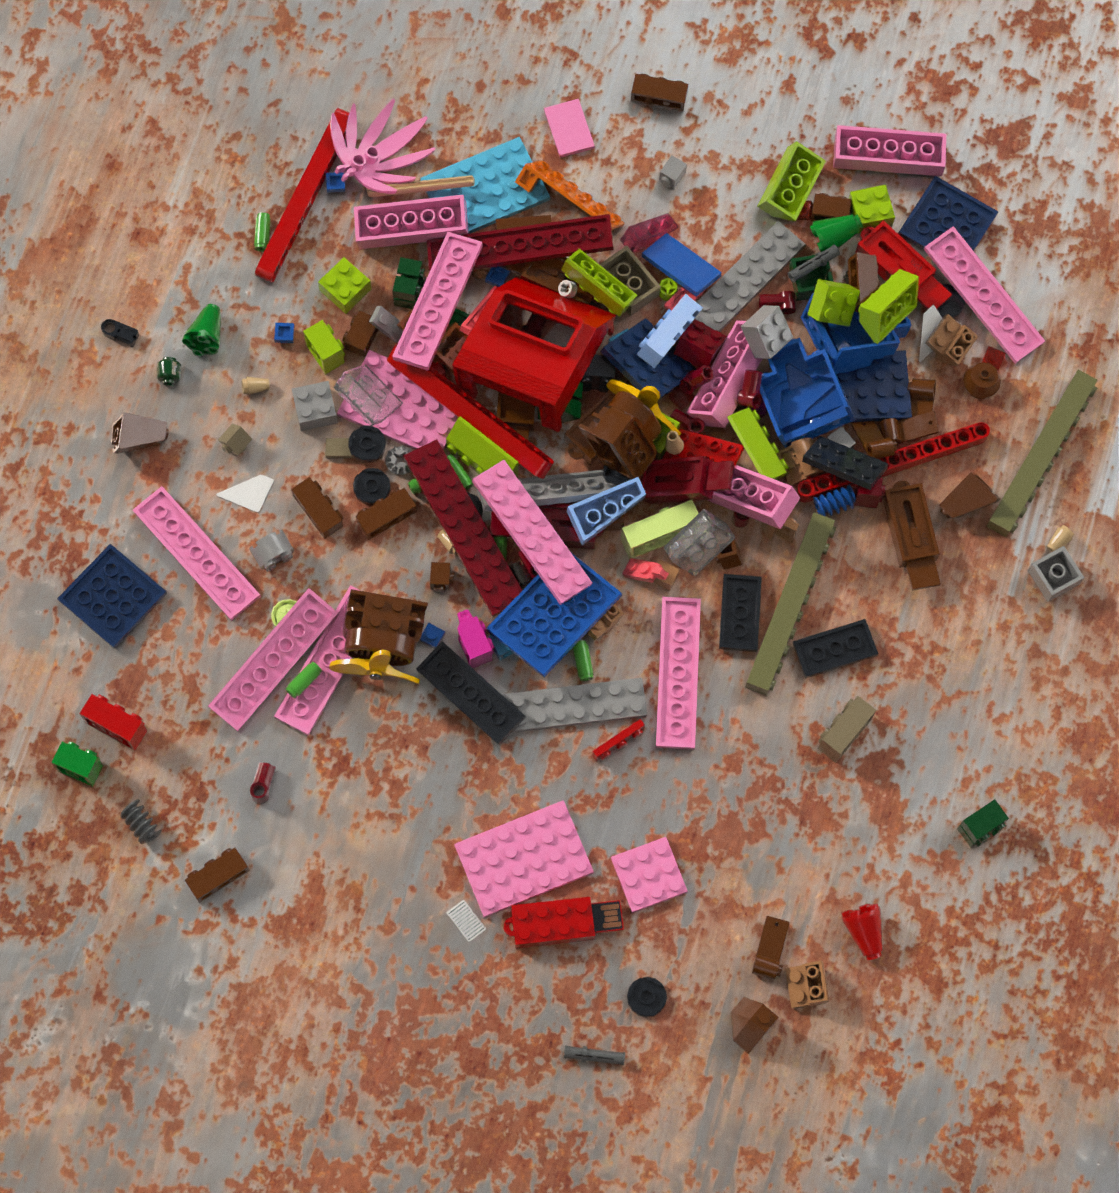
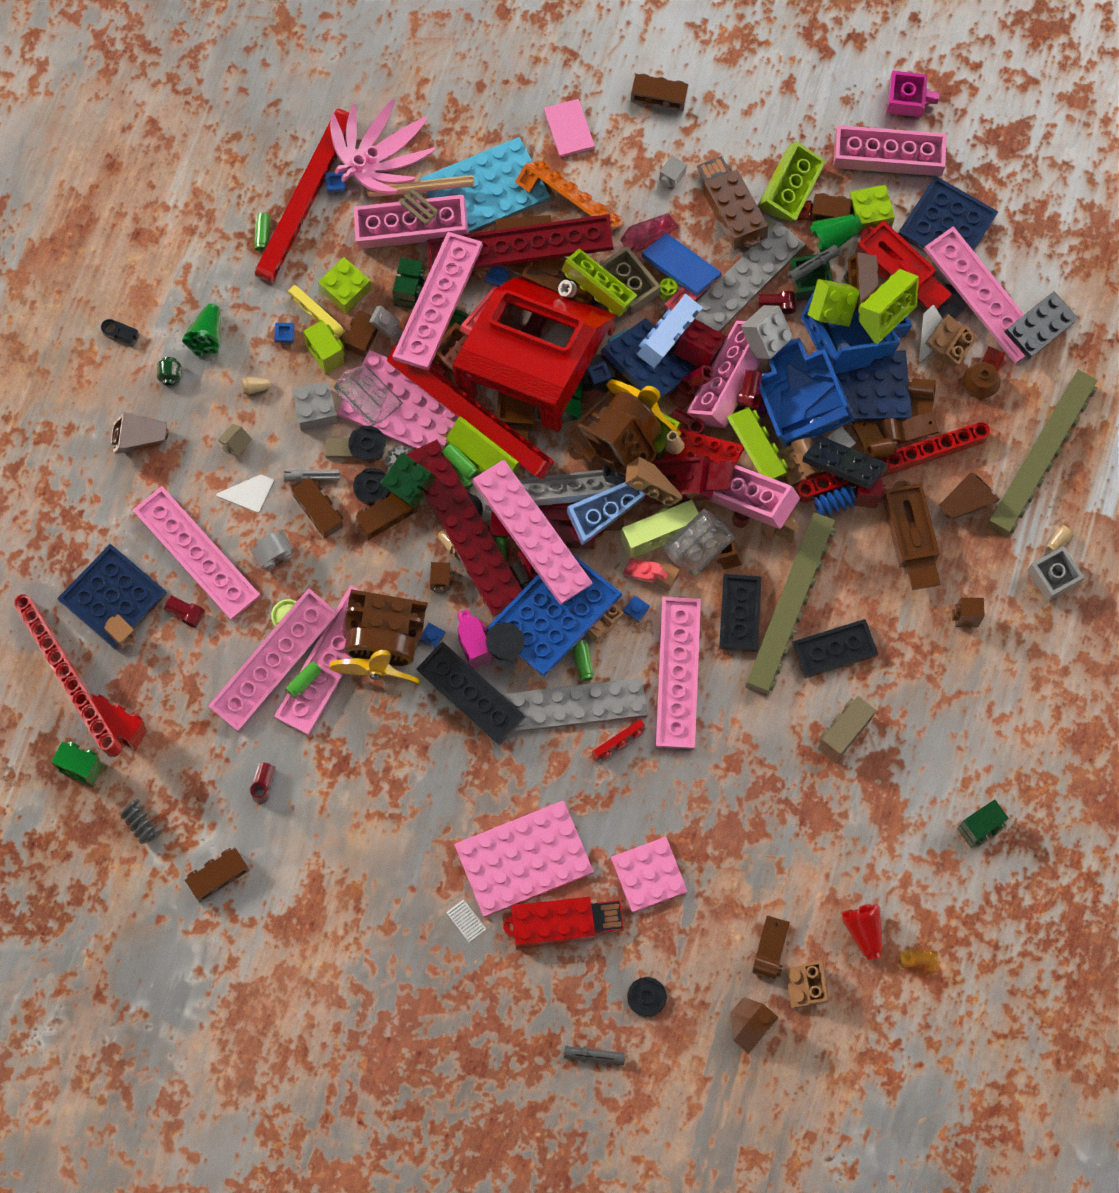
none -> red beam [14,594,122,757]
none -> medium nougat brick [104,615,136,648]
none -> dark red piece [164,595,205,628]
none -> light grey axle [284,468,340,482]
none -> light yellow beam [287,285,345,339]
none -> dark green piece [380,452,437,509]
none -> dark tan tile [399,188,439,226]
none -> bright green piece [442,443,478,479]
none -> black tile [485,622,525,661]
none -> dark blue tile [587,361,612,387]
none -> blue plate [623,595,650,622]
none -> medium nougat slope [625,457,683,507]
none -> reddish brown piece [697,156,768,250]
none -> dark pink hinge [886,70,939,117]
none -> clear yellow leg [899,949,937,974]
none -> reddish brown brick [952,598,985,627]
none -> plate [1004,291,1079,359]

